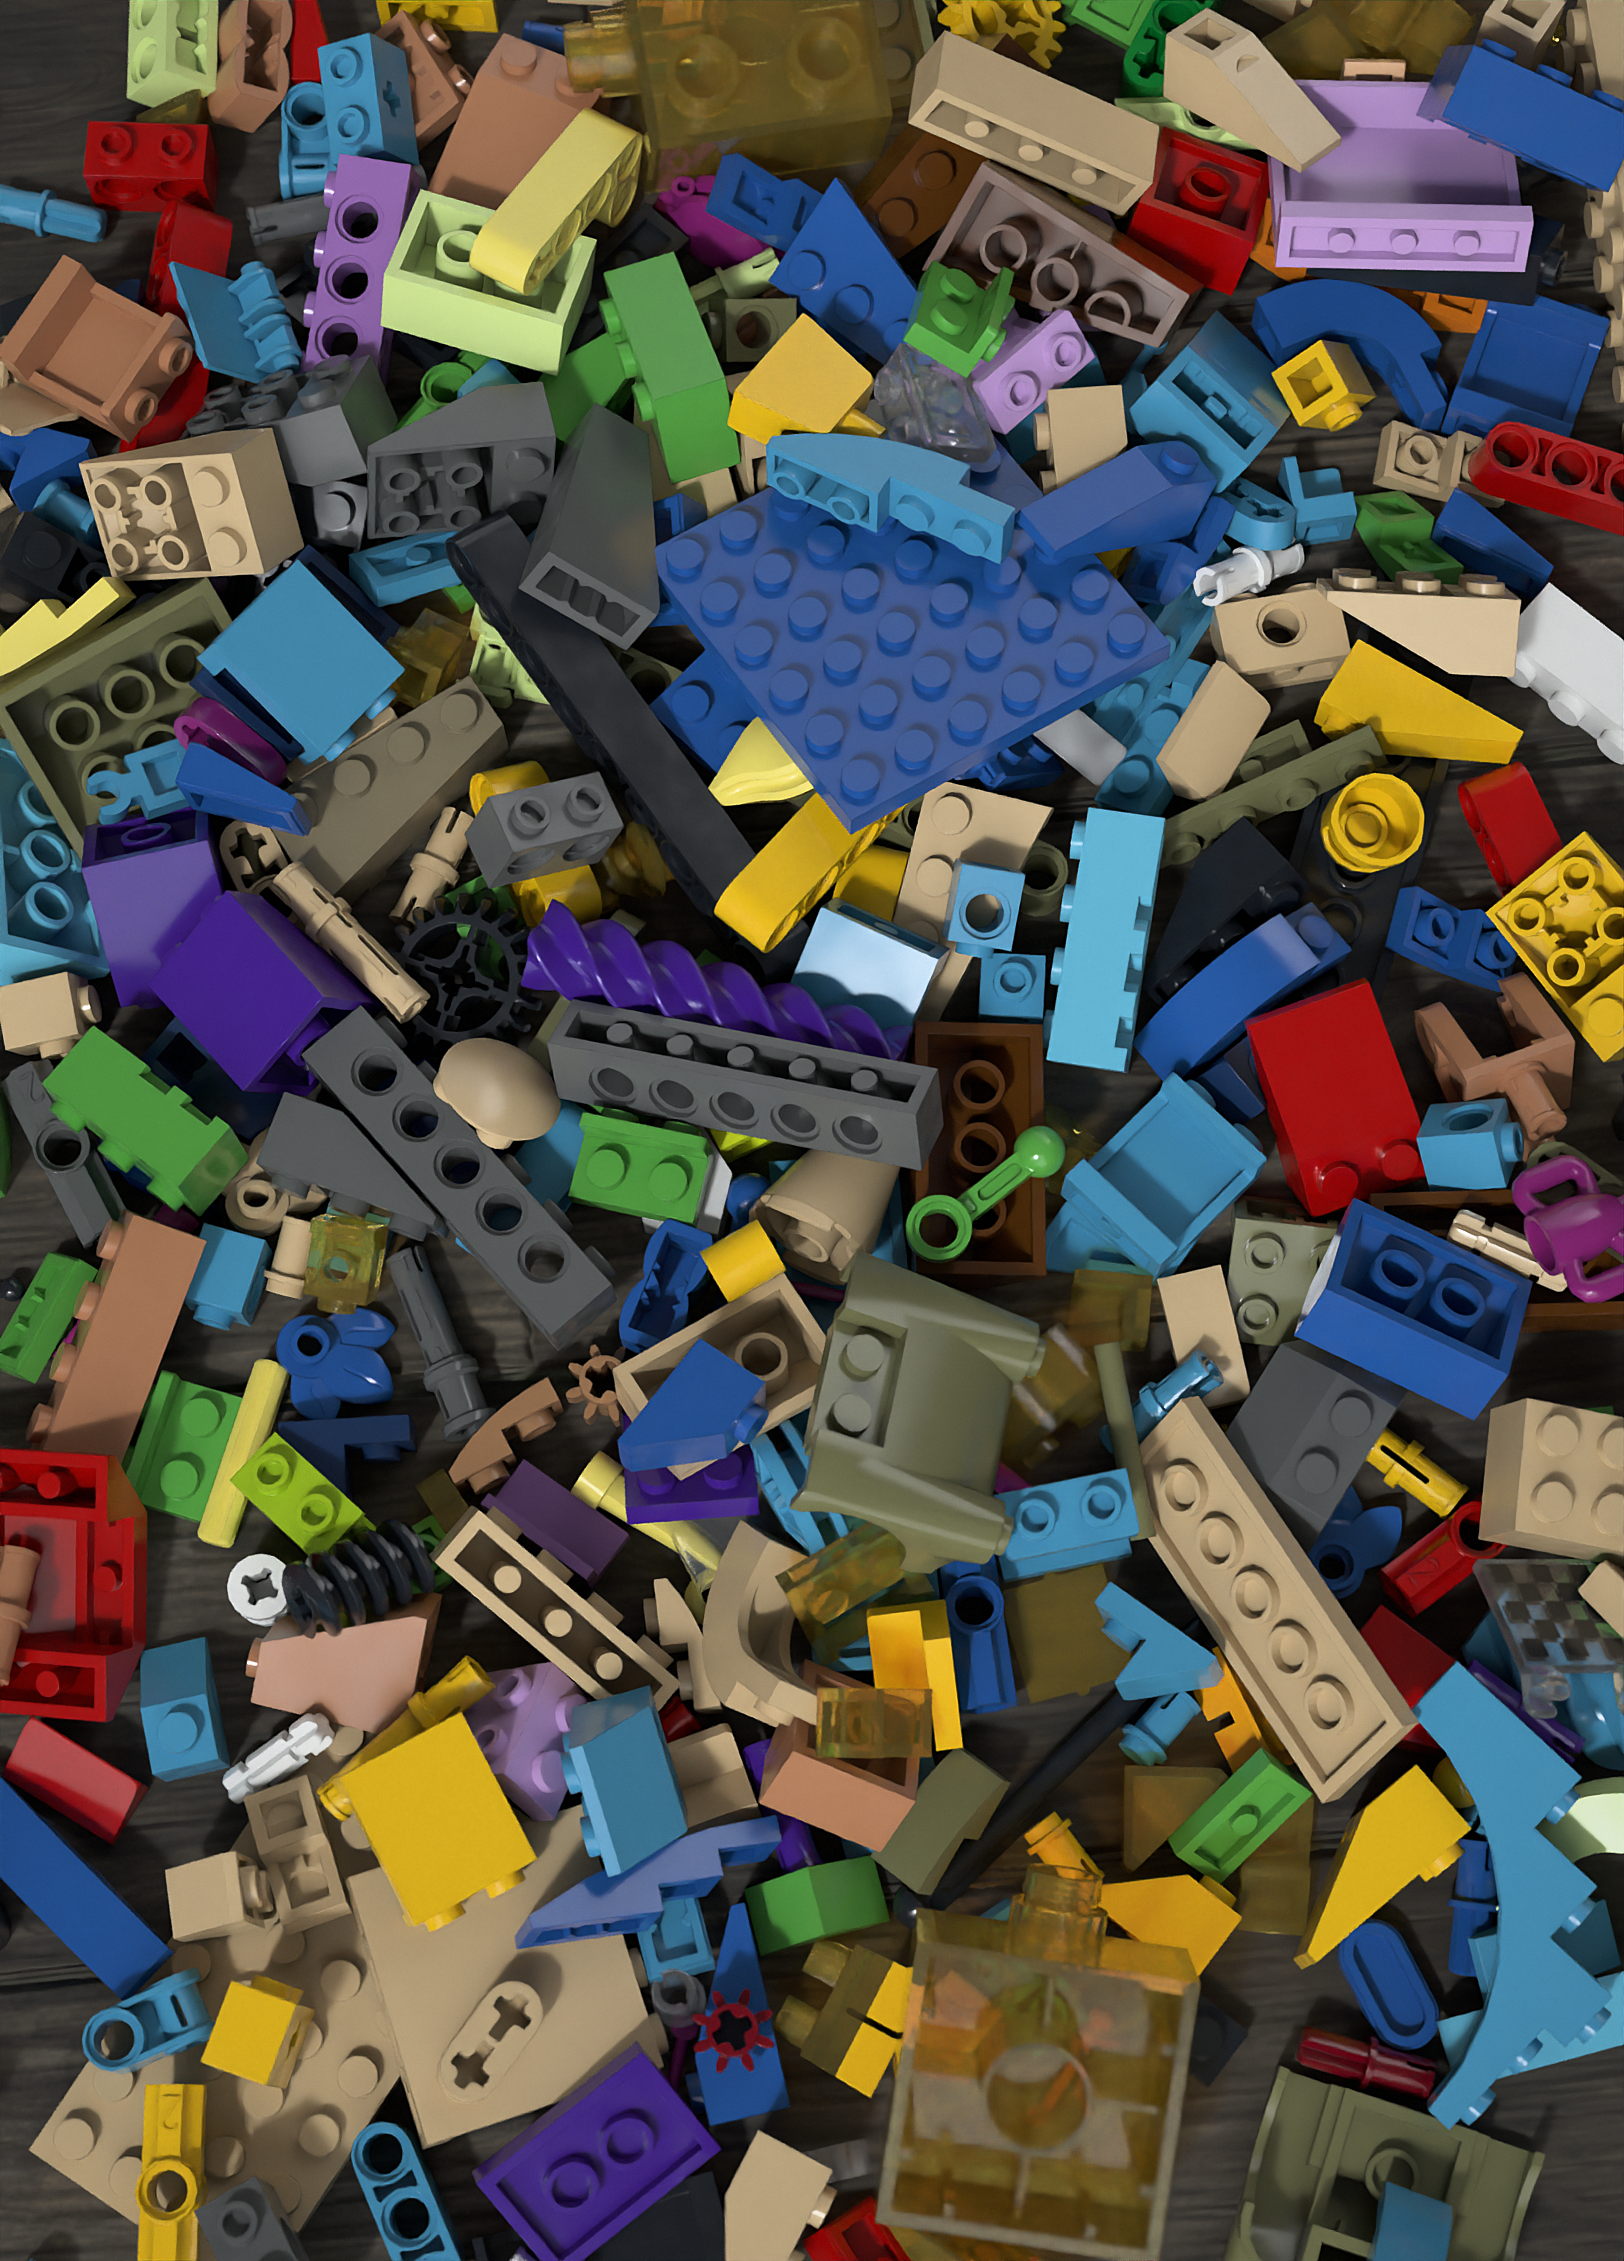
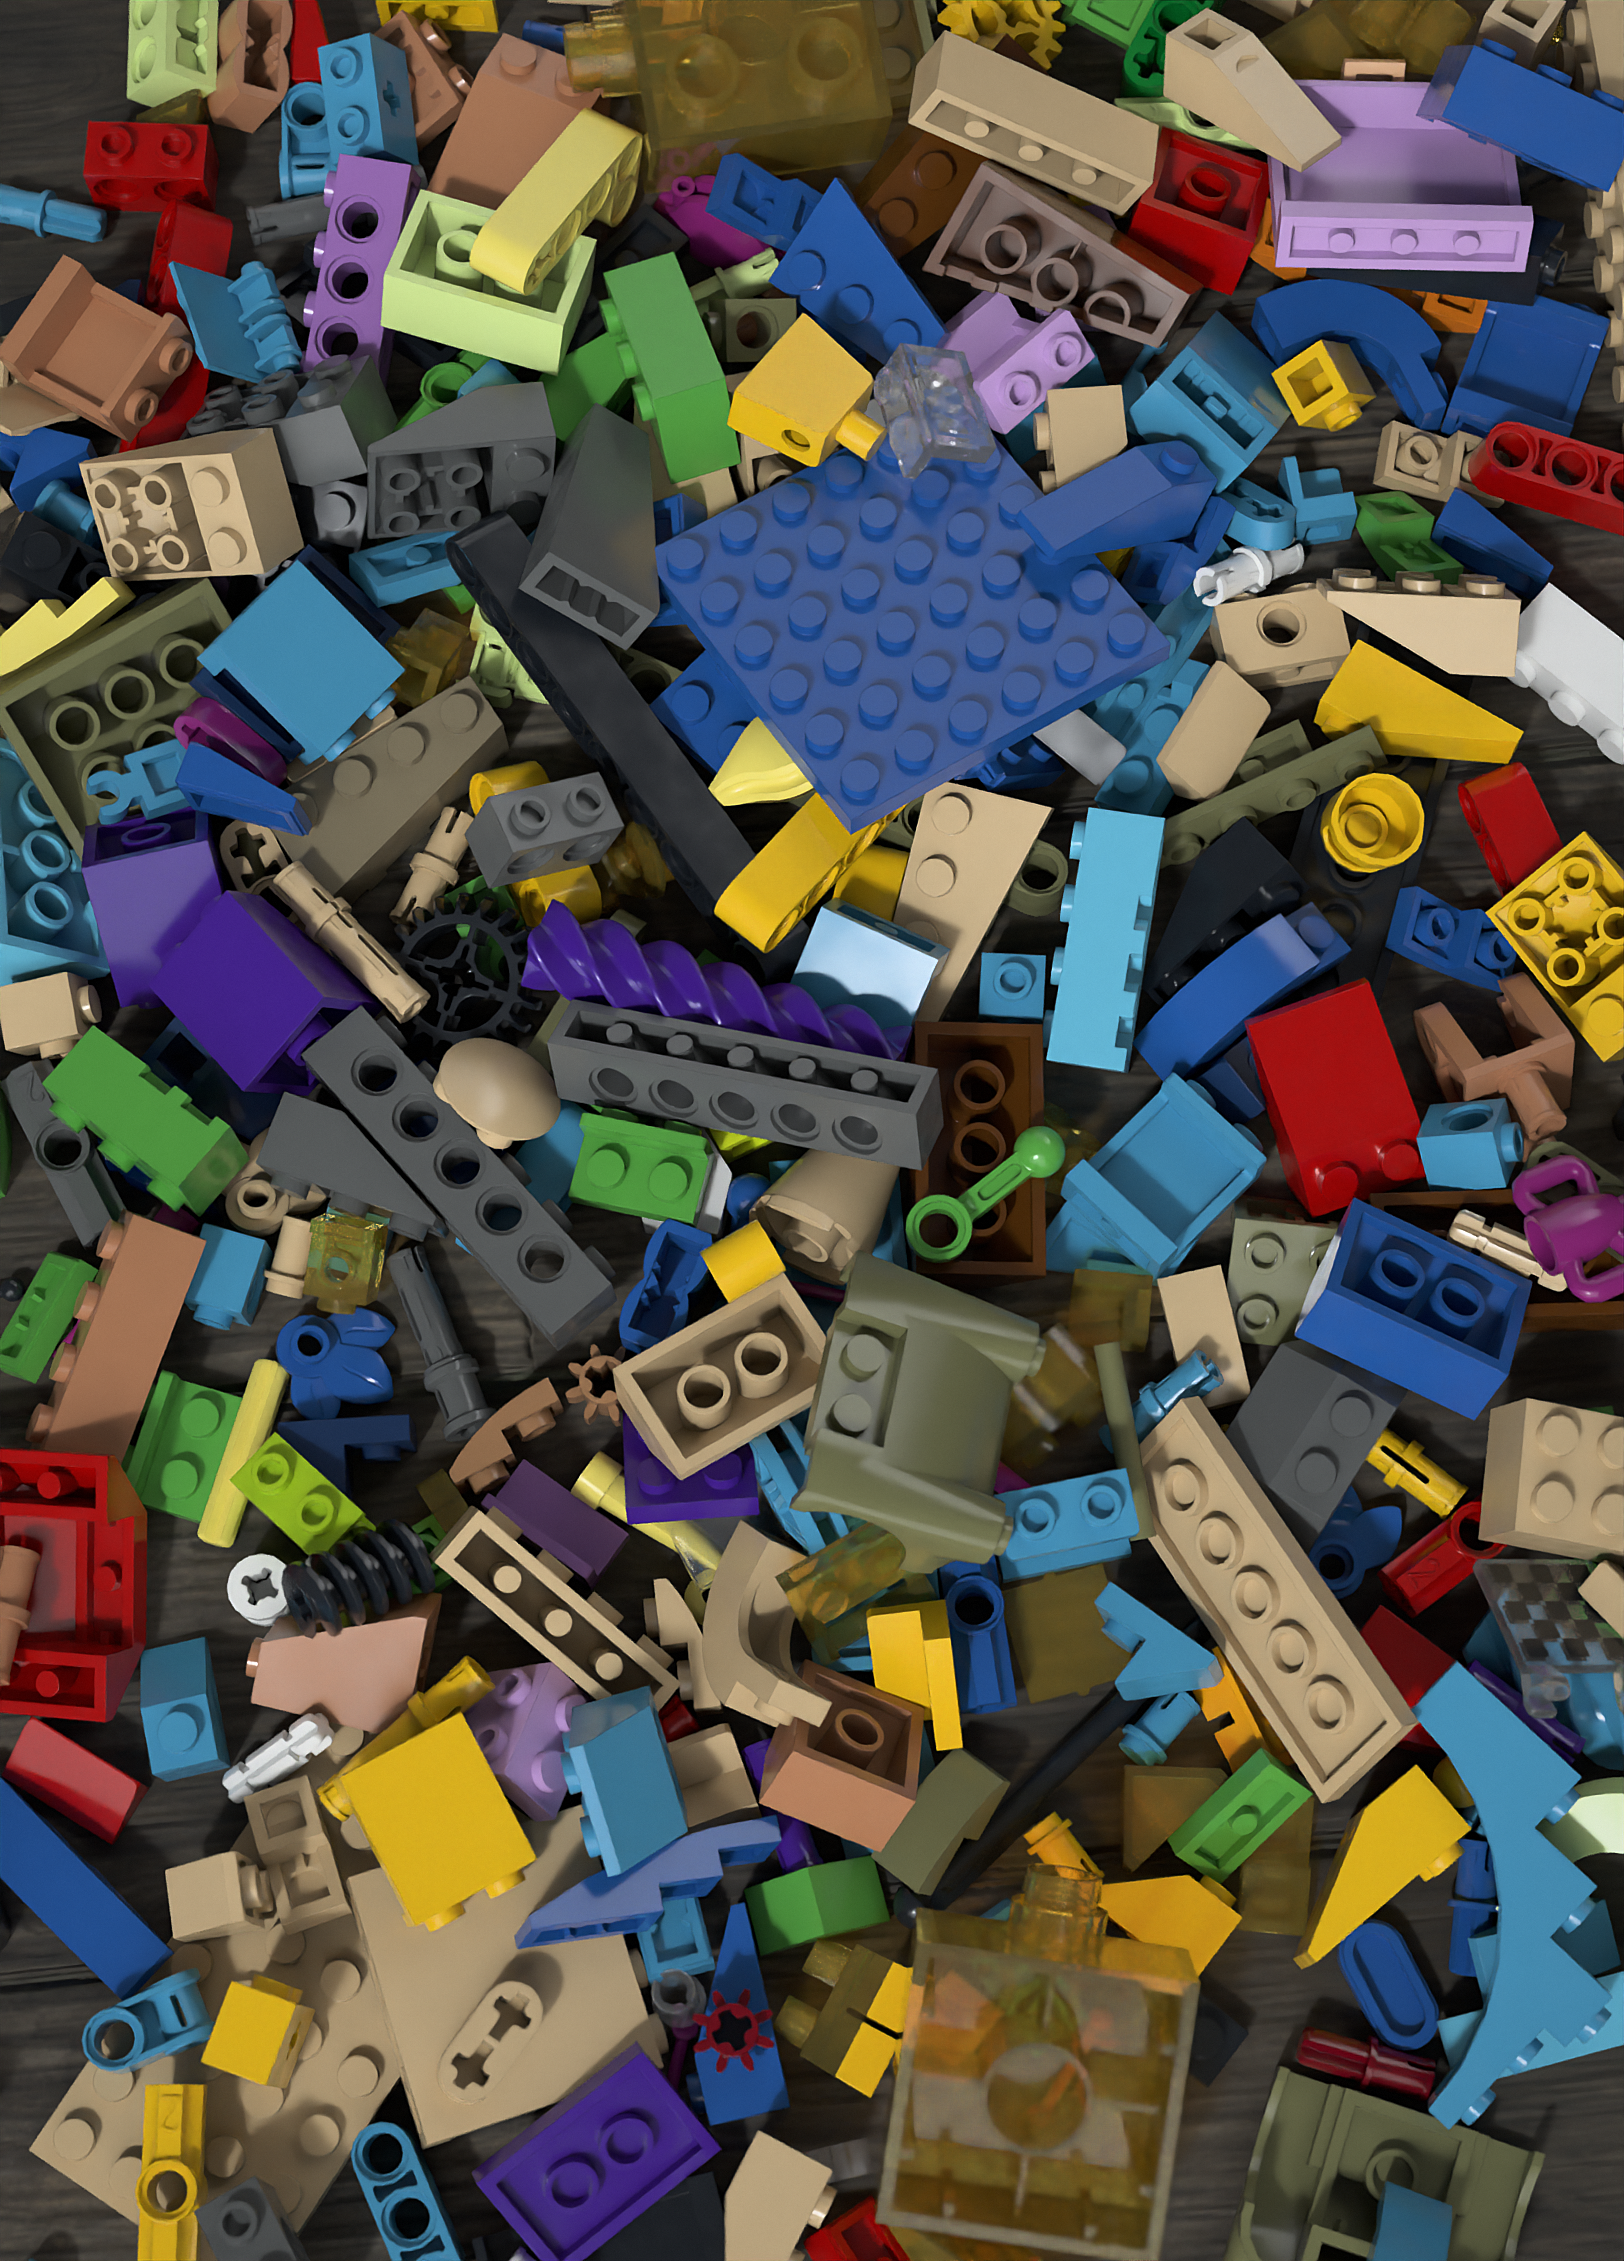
blue slope [618,1338,769,1472] -> none
dark azure slope [766,433,1015,565] -> none
clear yellow slope [816,1688,932,1758] -> none
bright green bracket [902,260,1015,378] -> none
dark azure brick [942,858,1025,959] -> none

